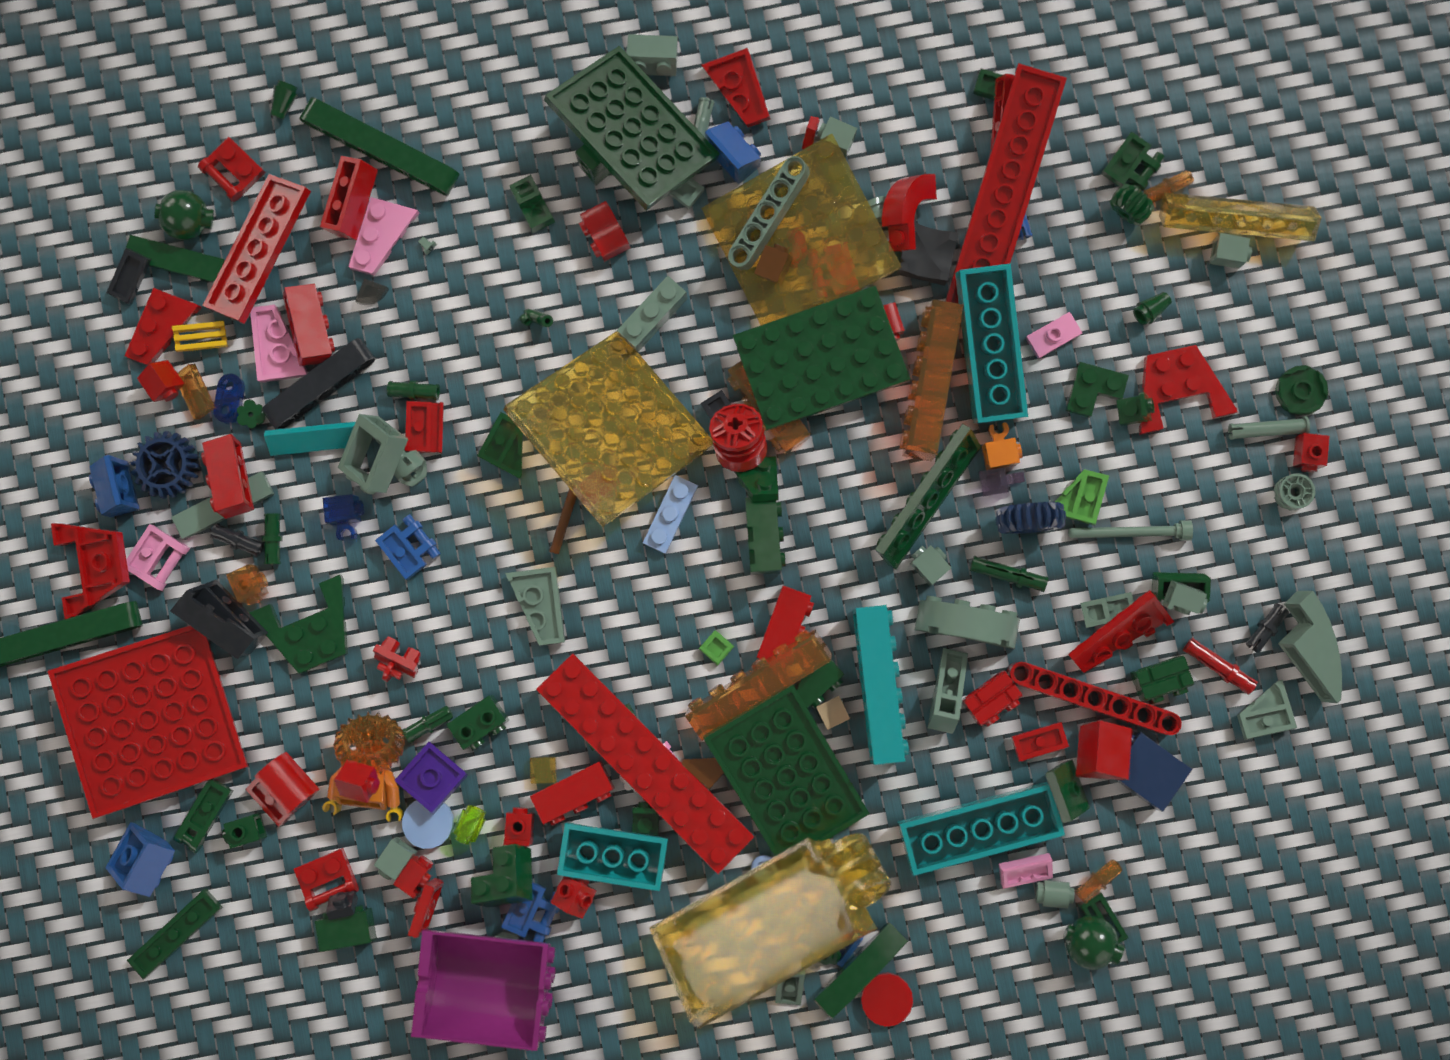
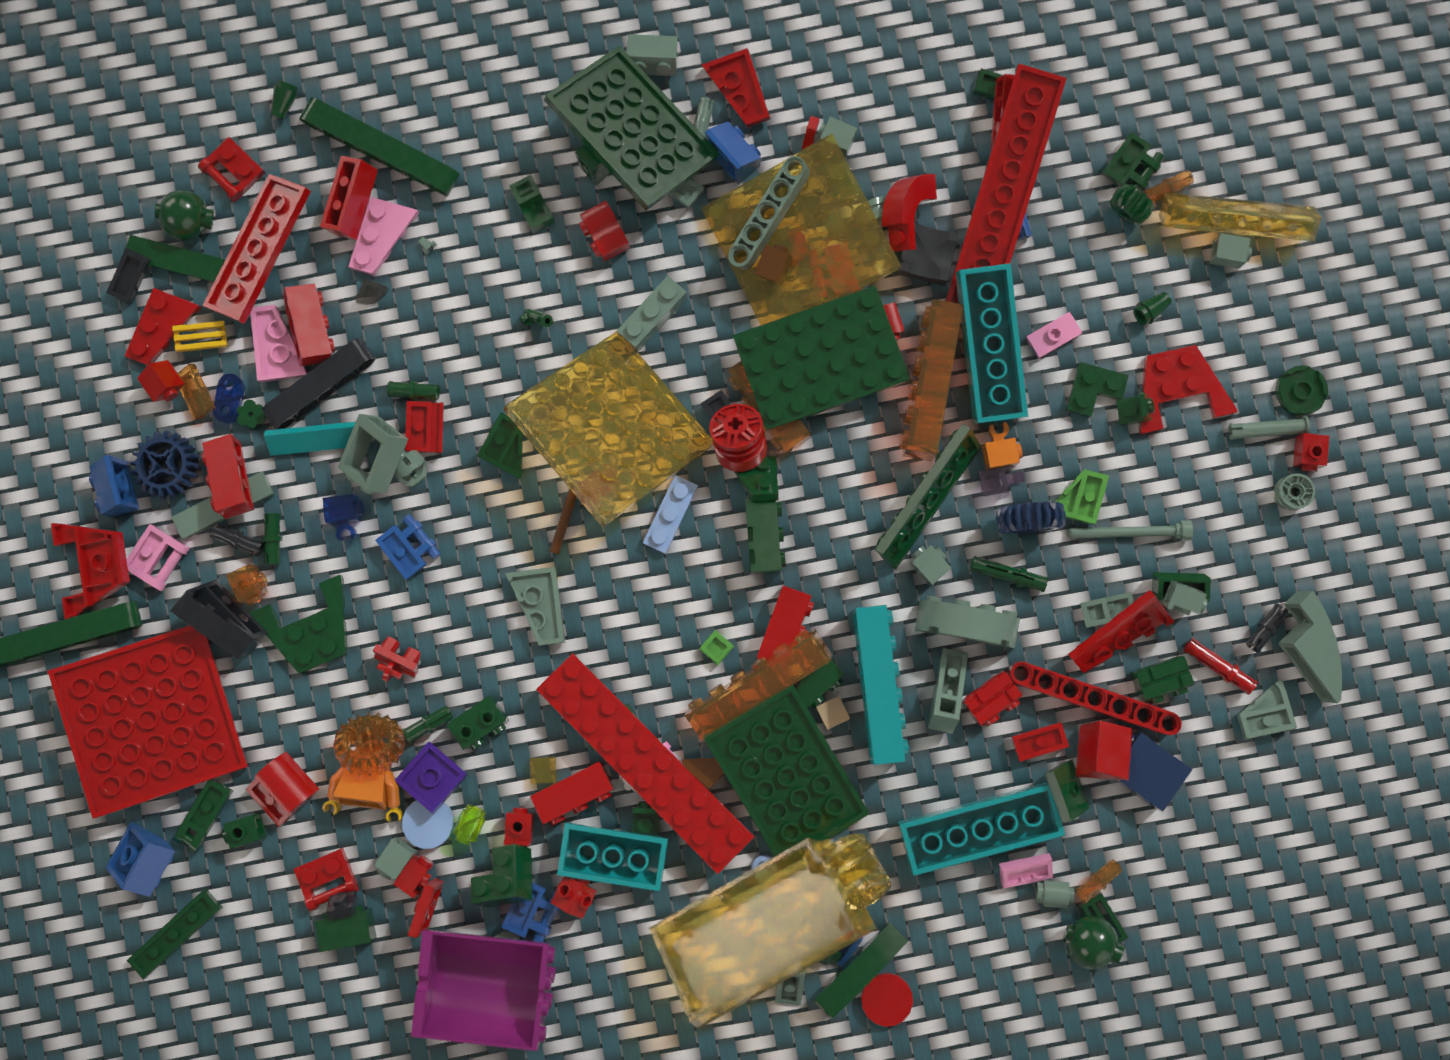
red brick [334,759,380,803] -> none

